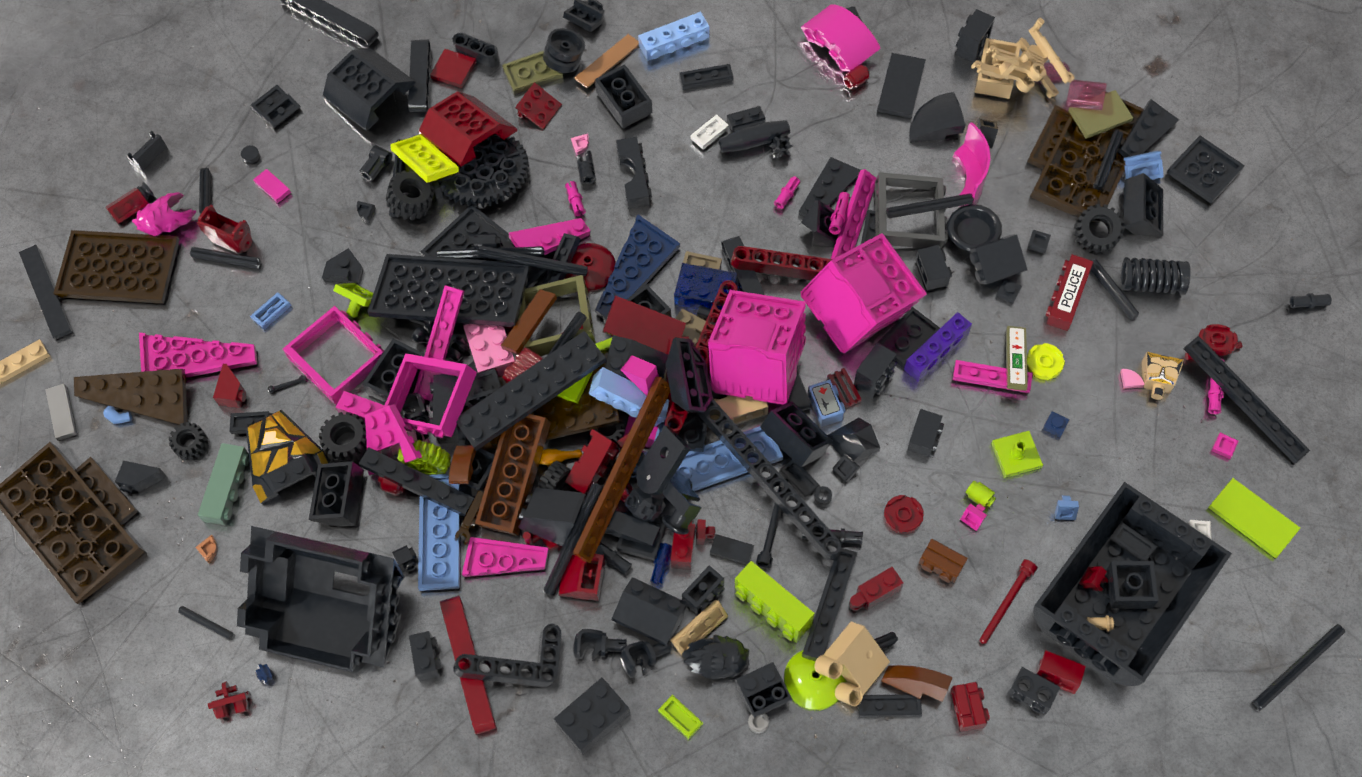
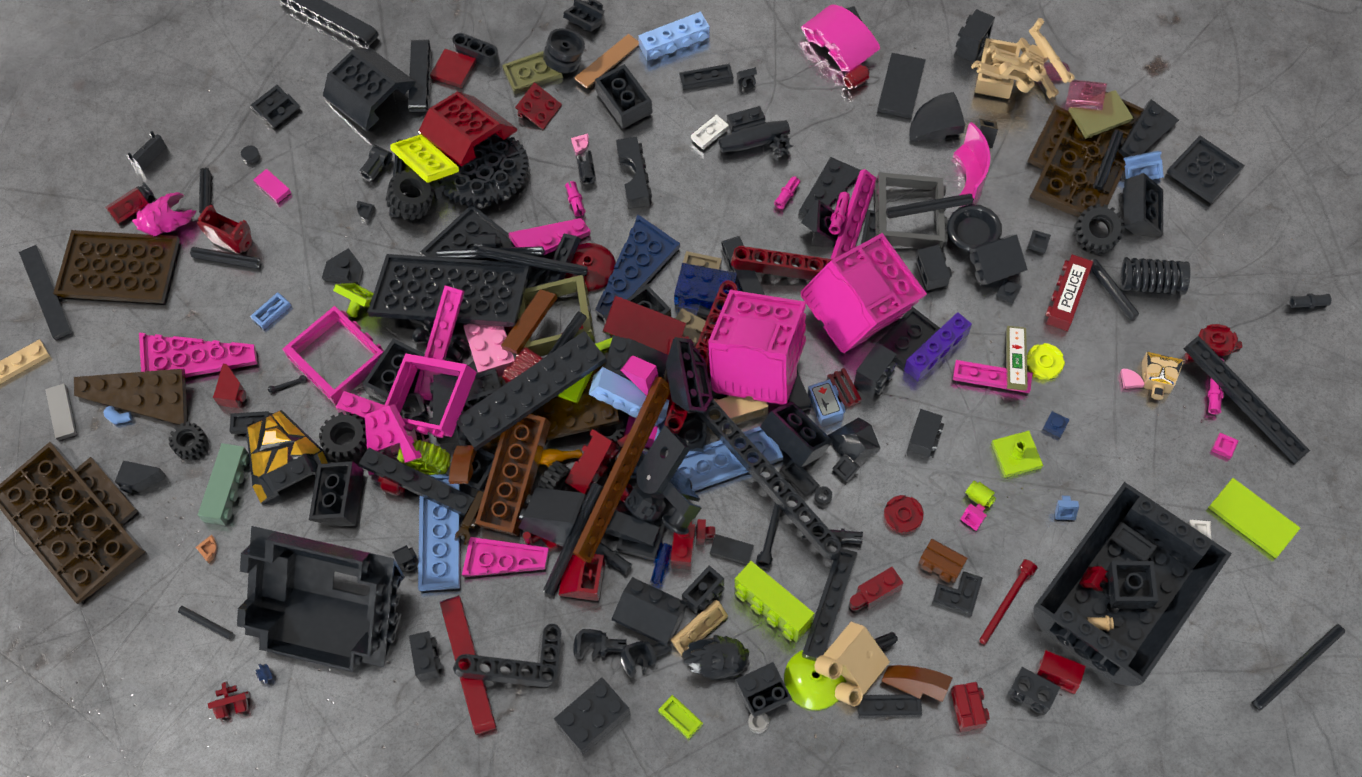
none -> black tile [736,67,757,87]
none -> black tile [932,571,983,616]

